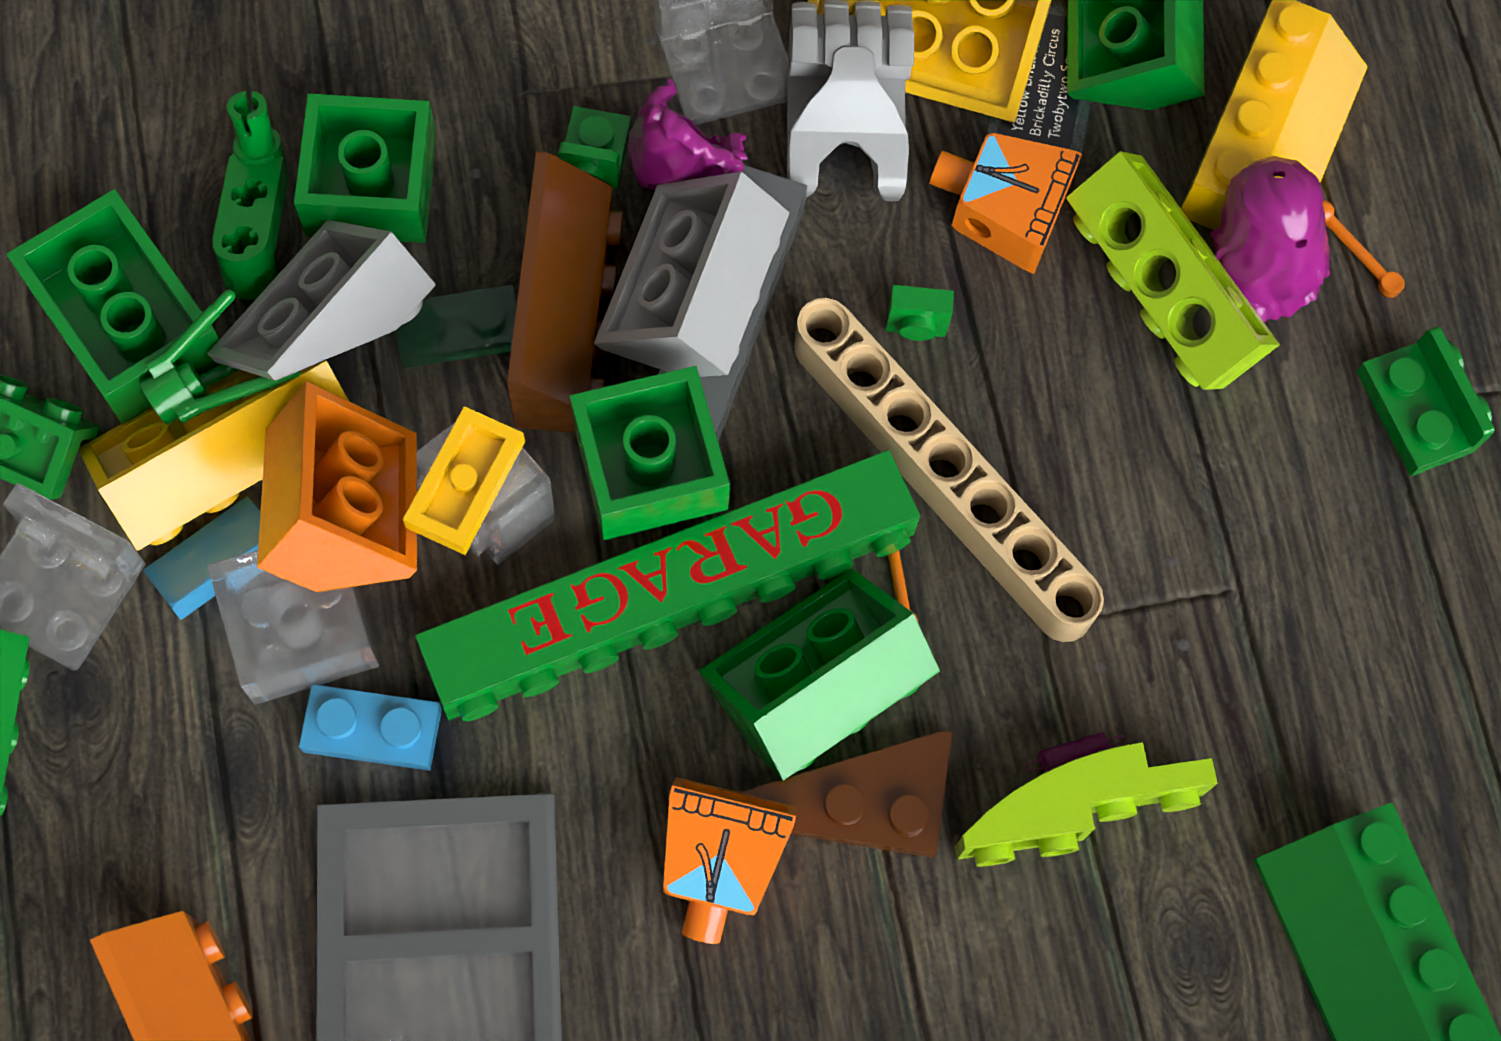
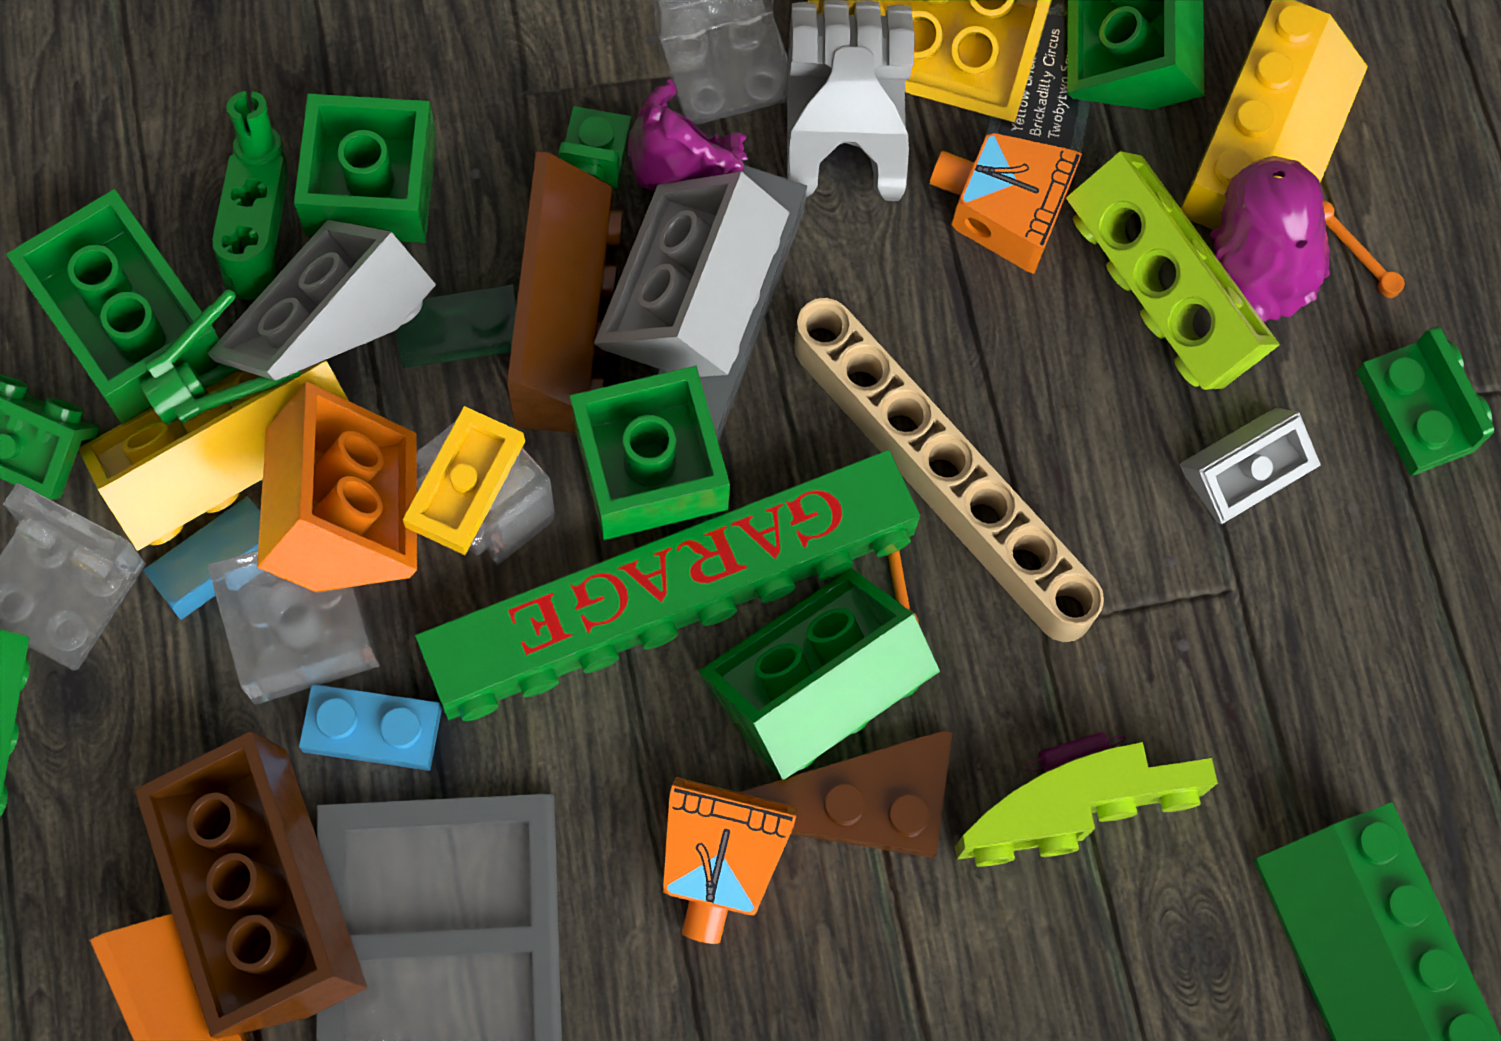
green plate [885,285,954,341] -> none
none -> reddish brown slope [134,731,368,1039]
none -> light grey slope [1180,408,1321,524]

